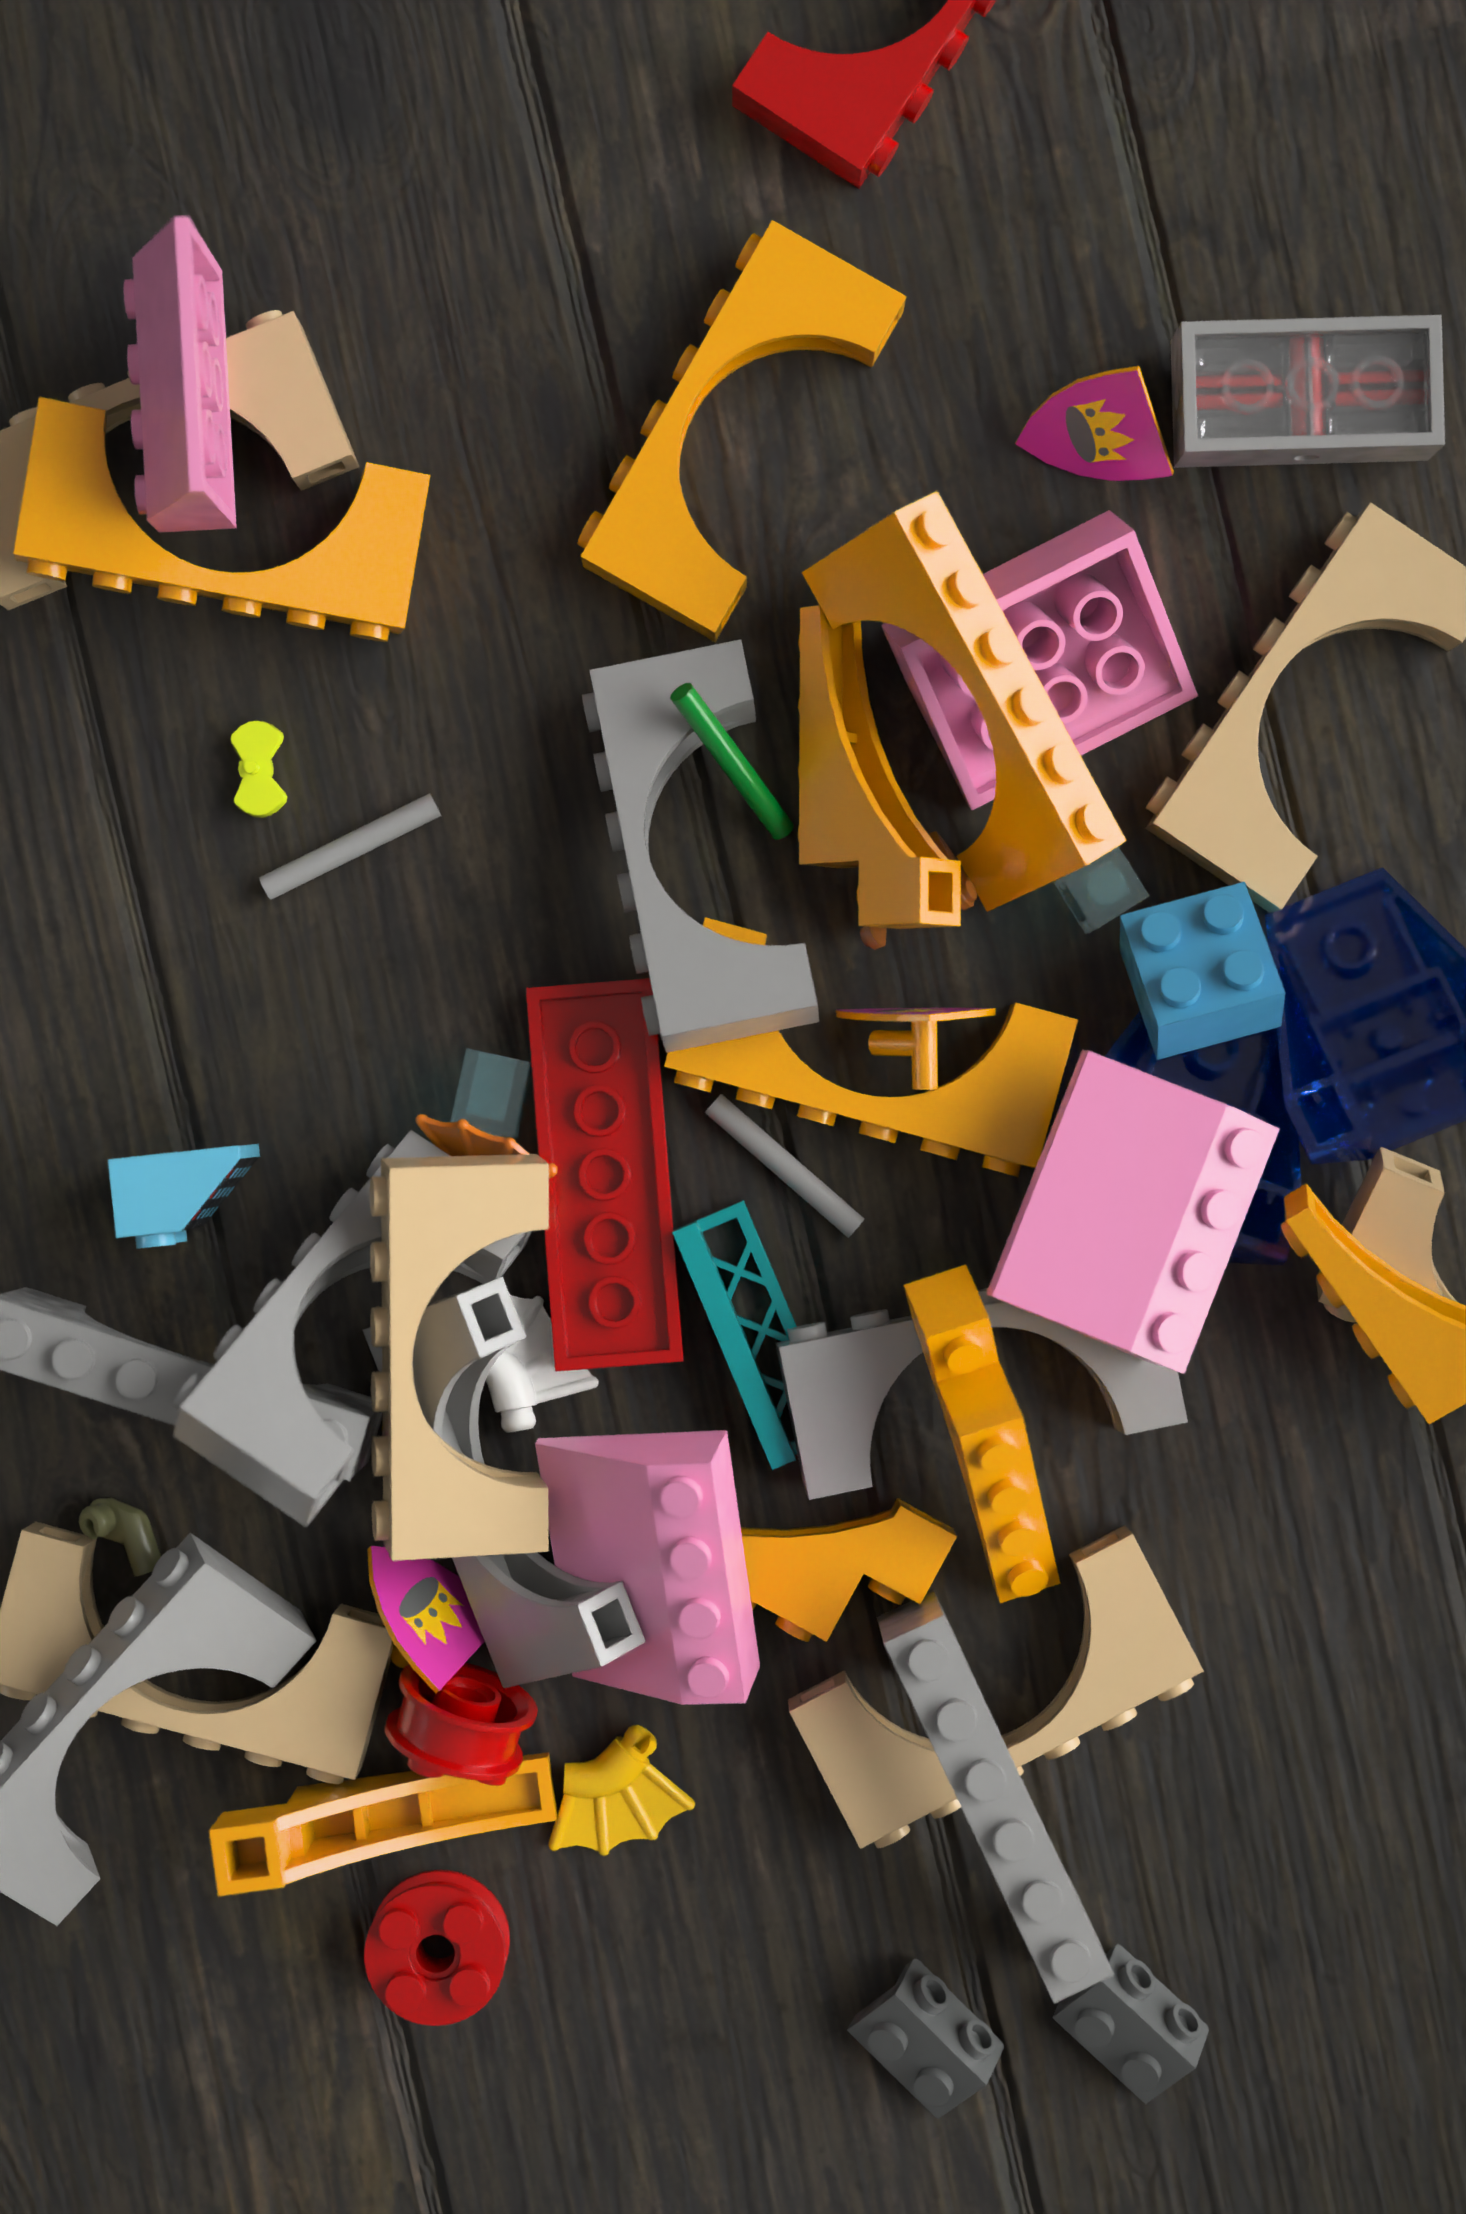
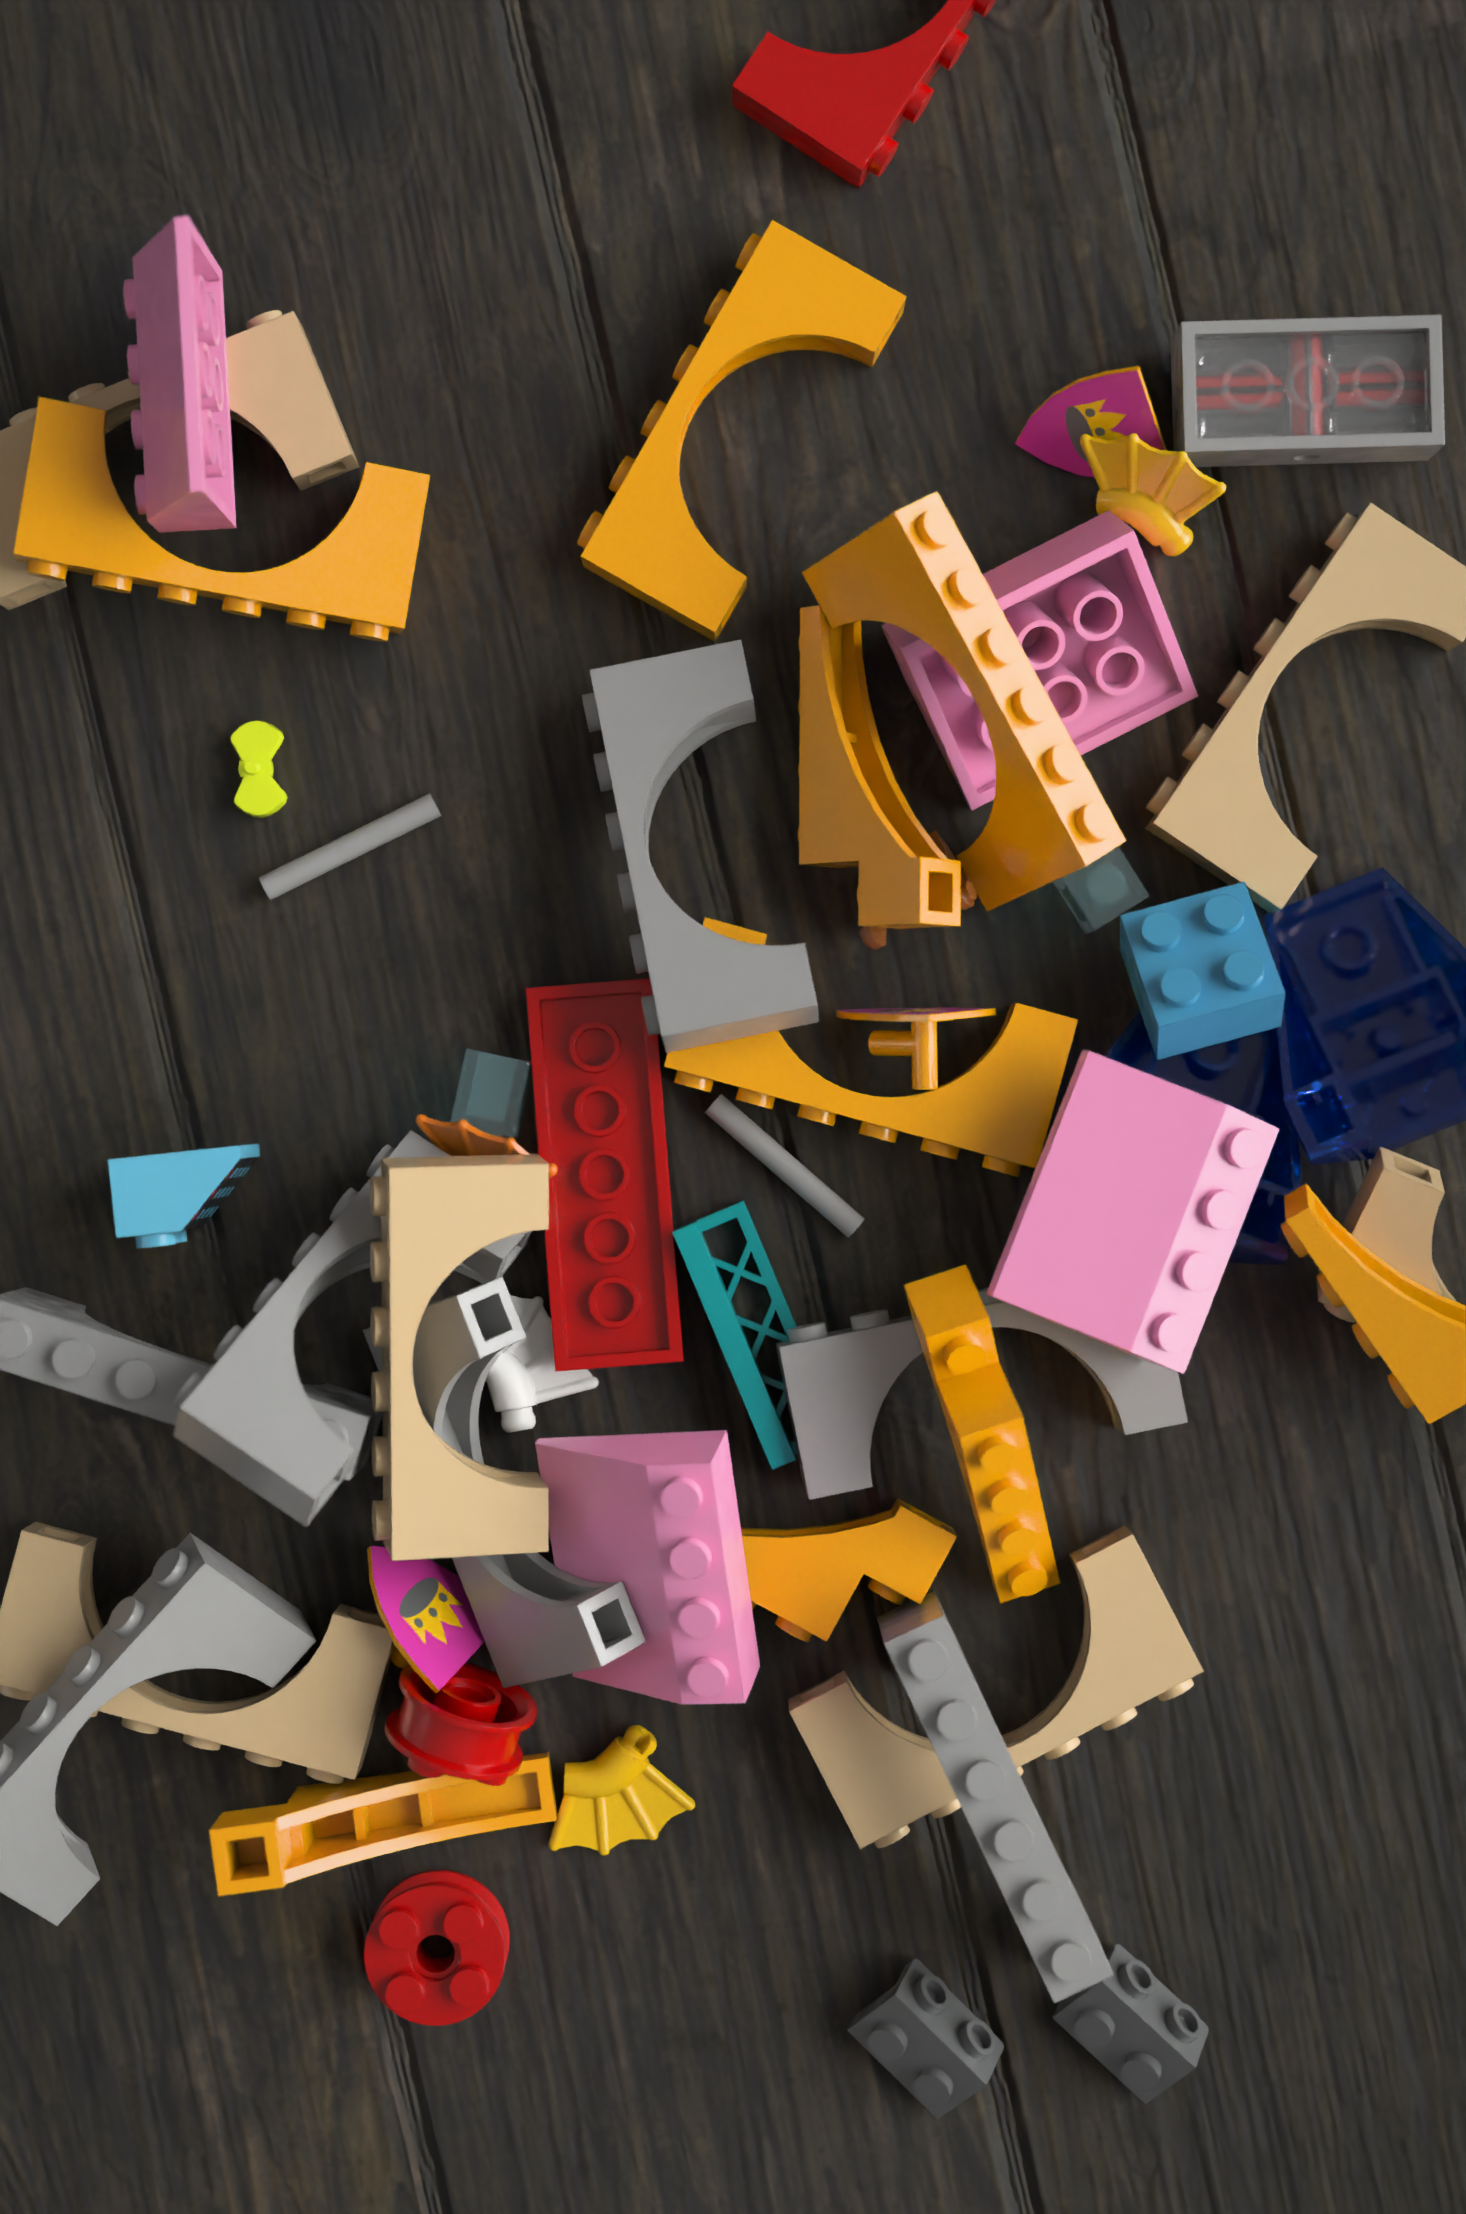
olive arm [79,1498,161,1577] -> none
green bar [670,683,794,840] -> none
none -> yellow arm [1080,433,1226,557]

